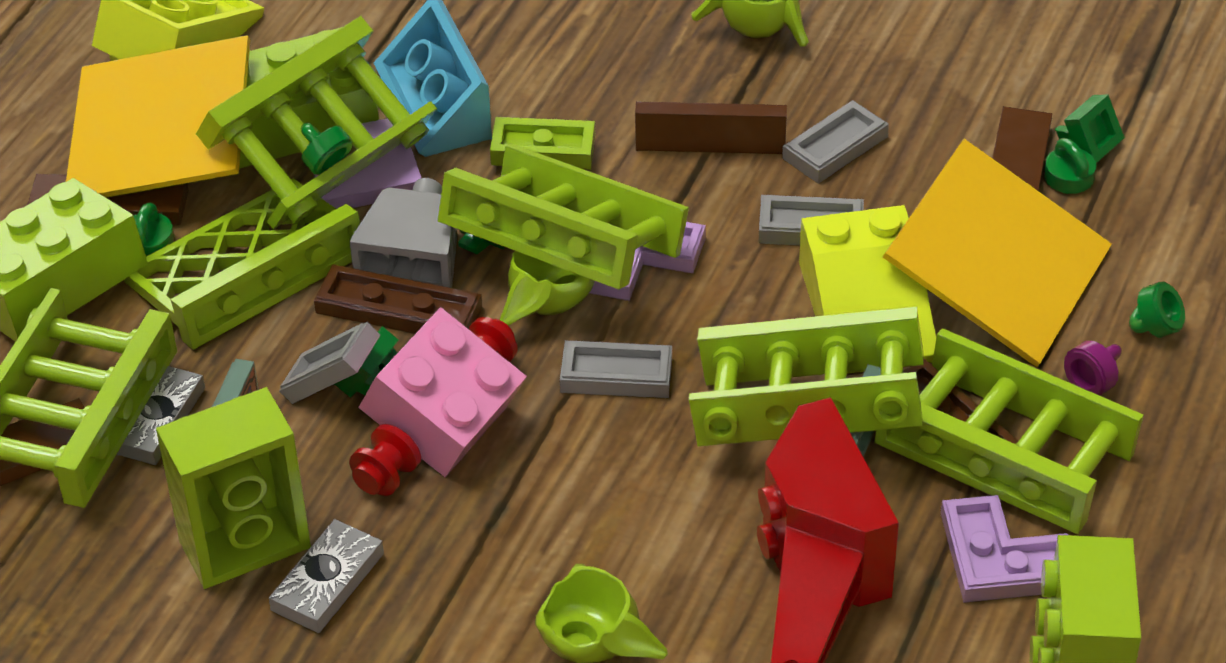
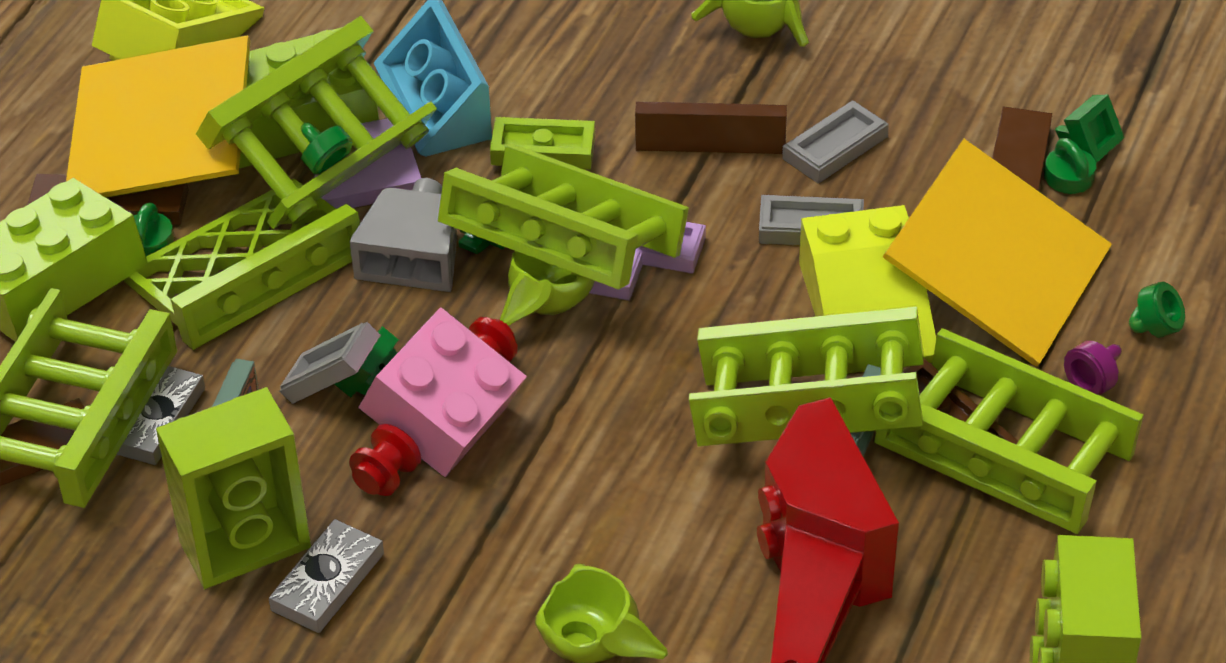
reddish brown tile [314,264,482,334] -> none
light grey tile [560,340,672,398] -> none
lavender tile [941,495,1068,602] -> none

